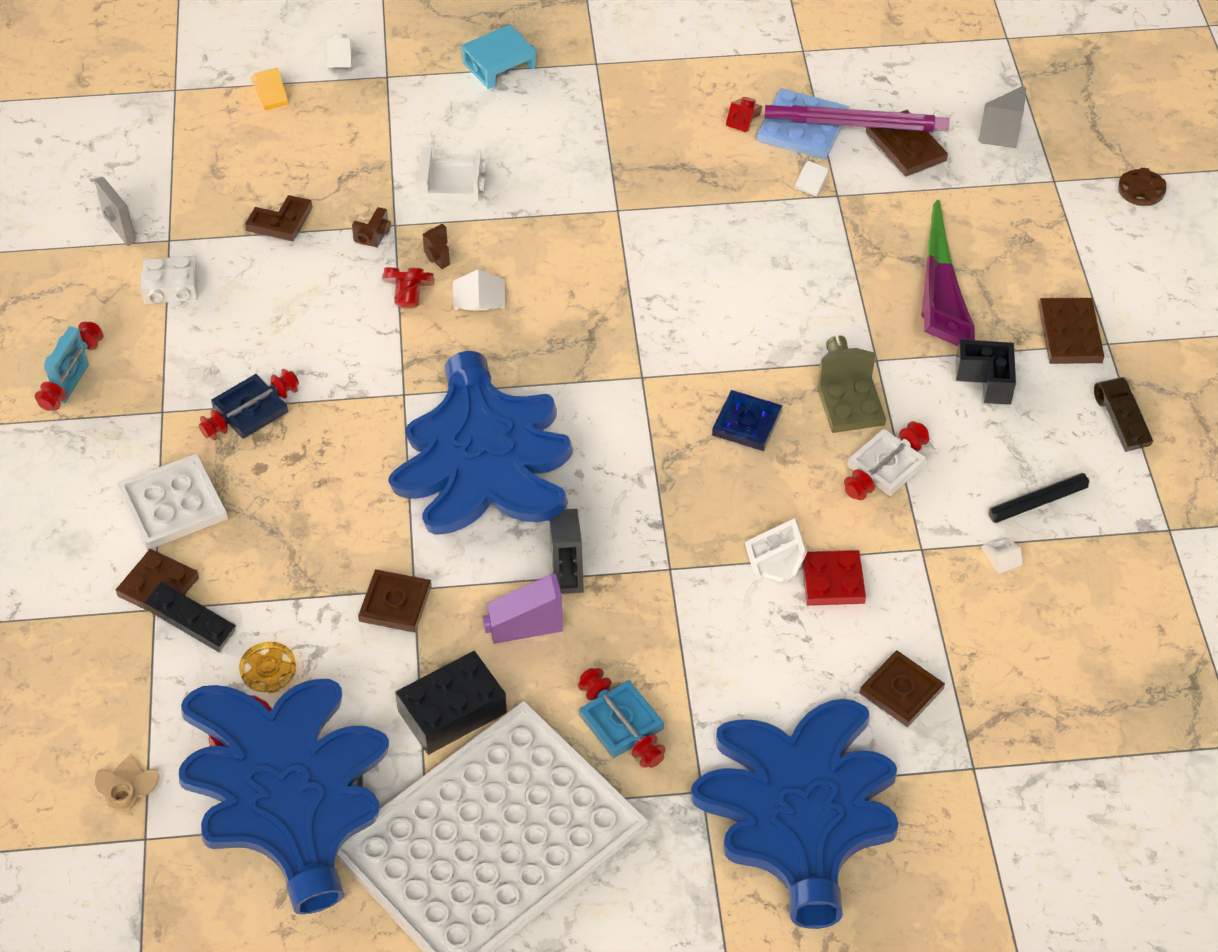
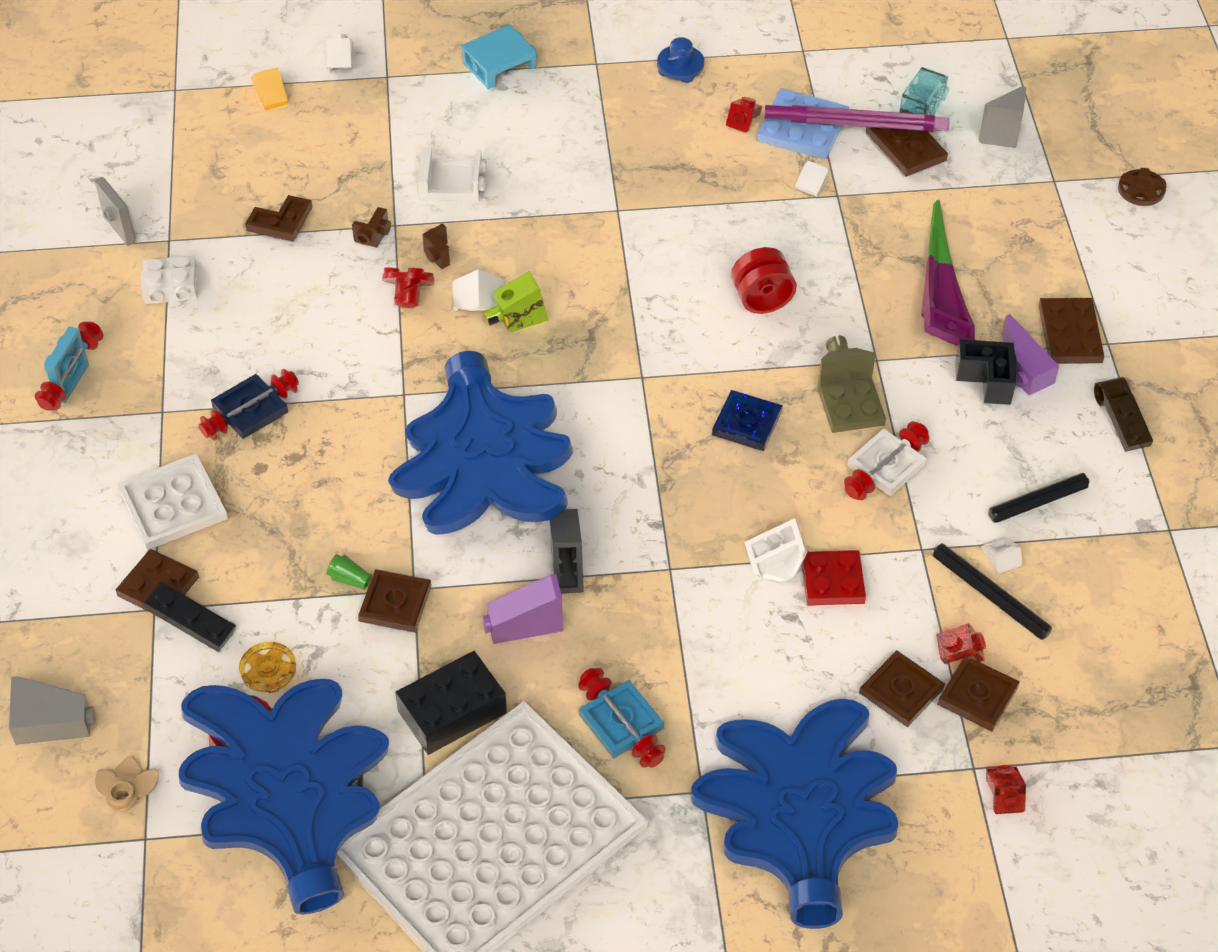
none -> light grey slope [9,676,95,745]
none -> bright green cone [326,554,372,590]
none -> lime torso [483,271,548,332]
none -> blue plate [657,37,704,83]
none -> red wheel [731,247,797,314]
none -> clear light blue brick [899,67,949,115]
none -> black axle [933,543,1052,640]
none -> clear red bracket [936,623,986,664]
none -> reddish brown plate [937,655,1020,732]
none -> clear red bracket [986,765,1026,814]
none -> medium lavender slope [1002,314,1059,396]

